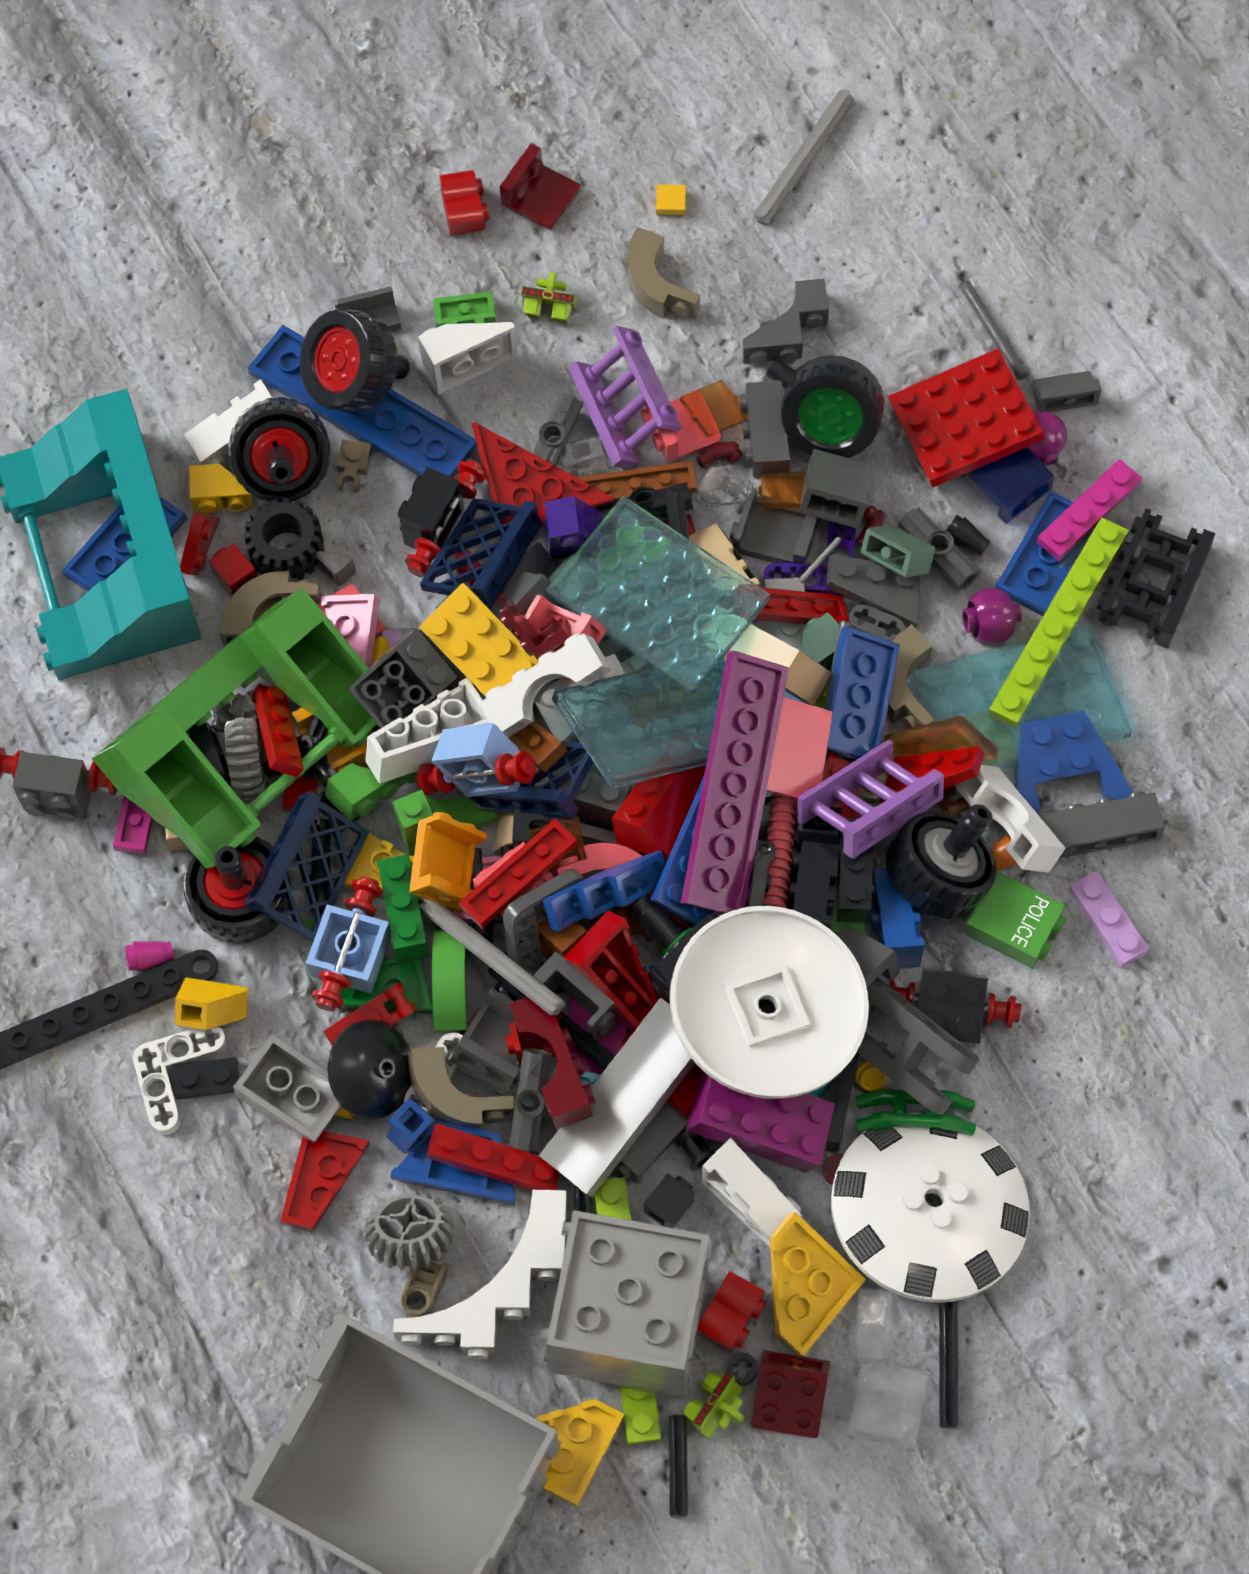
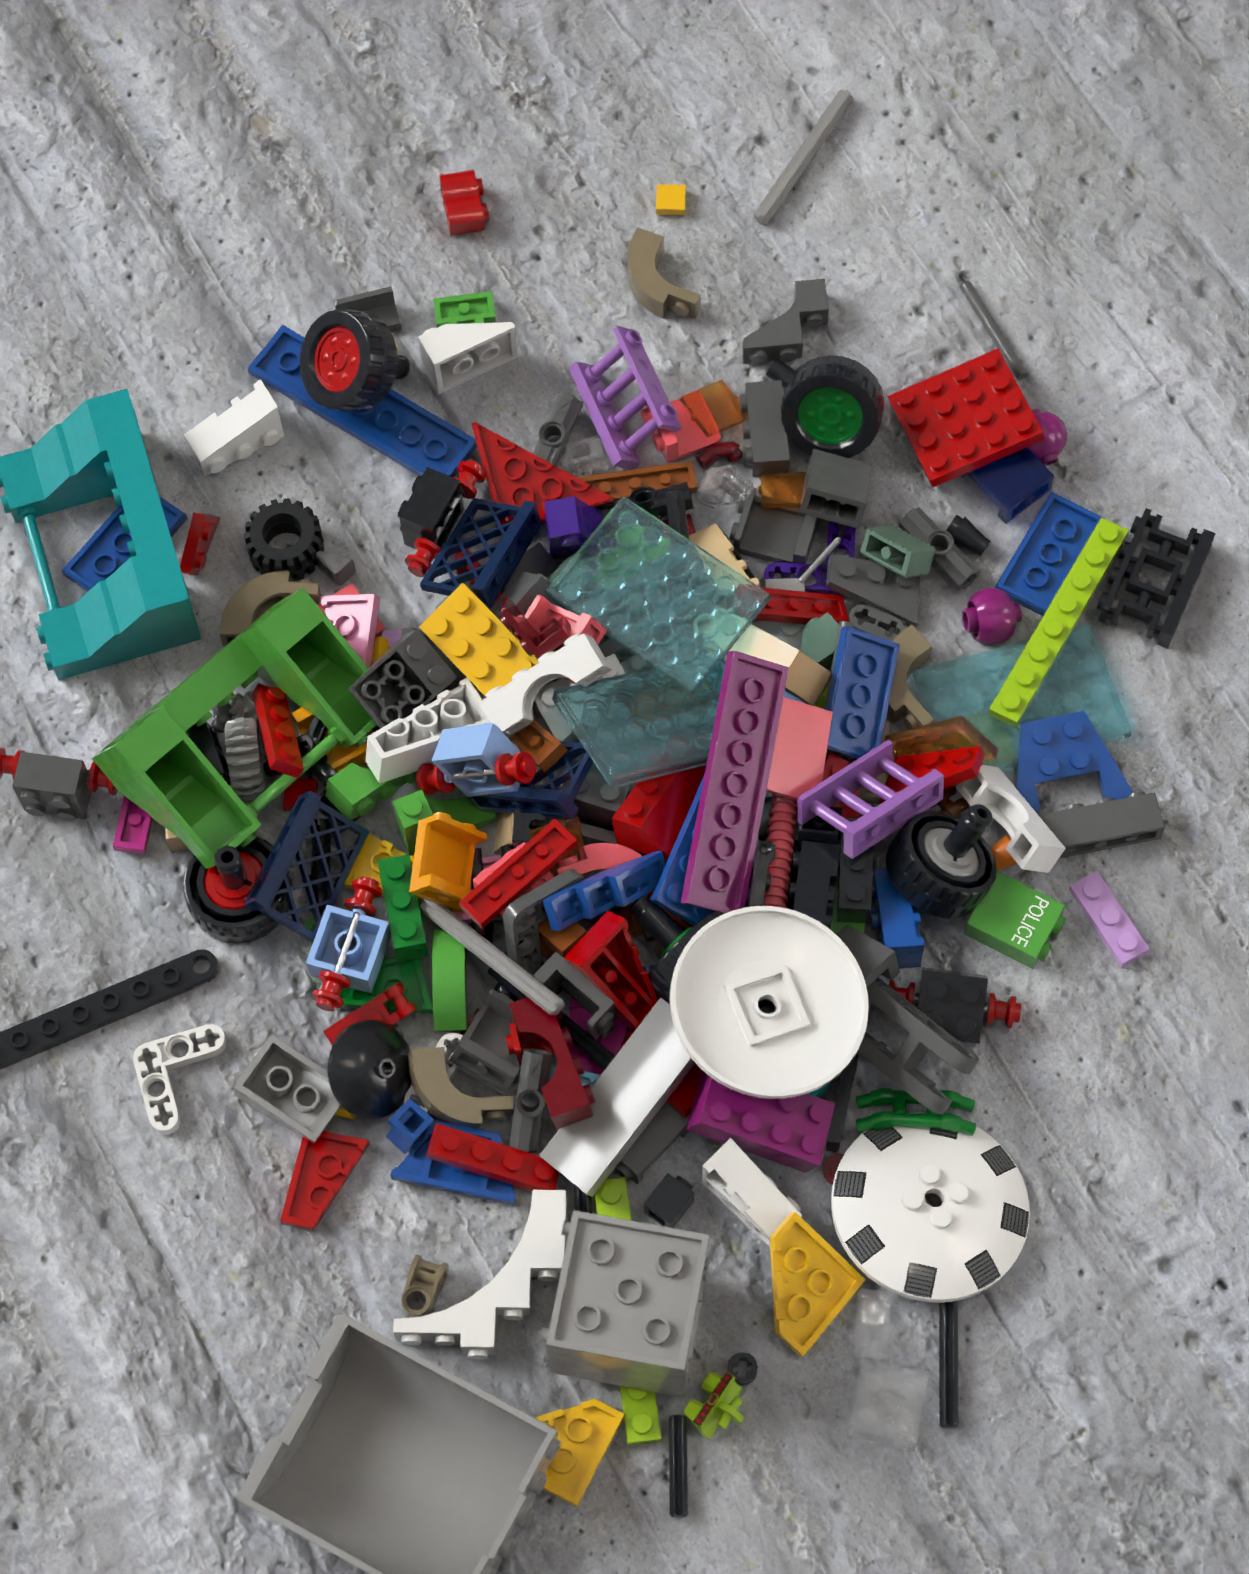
dark pink cone [125,941,174,973] -> none
black plate [172,1057,239,1100] -> none
yellow slope [175,977,249,1030] -> none
yellow slope [189,464,254,514] -> none
red brick [209,543,257,597] -> none
black wheel [228,397,331,503] -> none
dark tan plate [336,439,373,493] -> none
light grey gear [364,1190,454,1271] -> none
dark red bracket [500,143,581,230] -> none
lime hips [521,271,578,323] -> none
black bush [675,1131,716,1170] -> none
red brick [696,1271,767,1353] -> none
dark red bracket [751,1350,830,1438] -> none
dark red arm [855,506,885,545] -> none
yellow plate [855,1060,887,1091] -> none
dark grey panel [1032,371,1101,413] -> none
dark pink plate [1037,459,1142,562] -> none

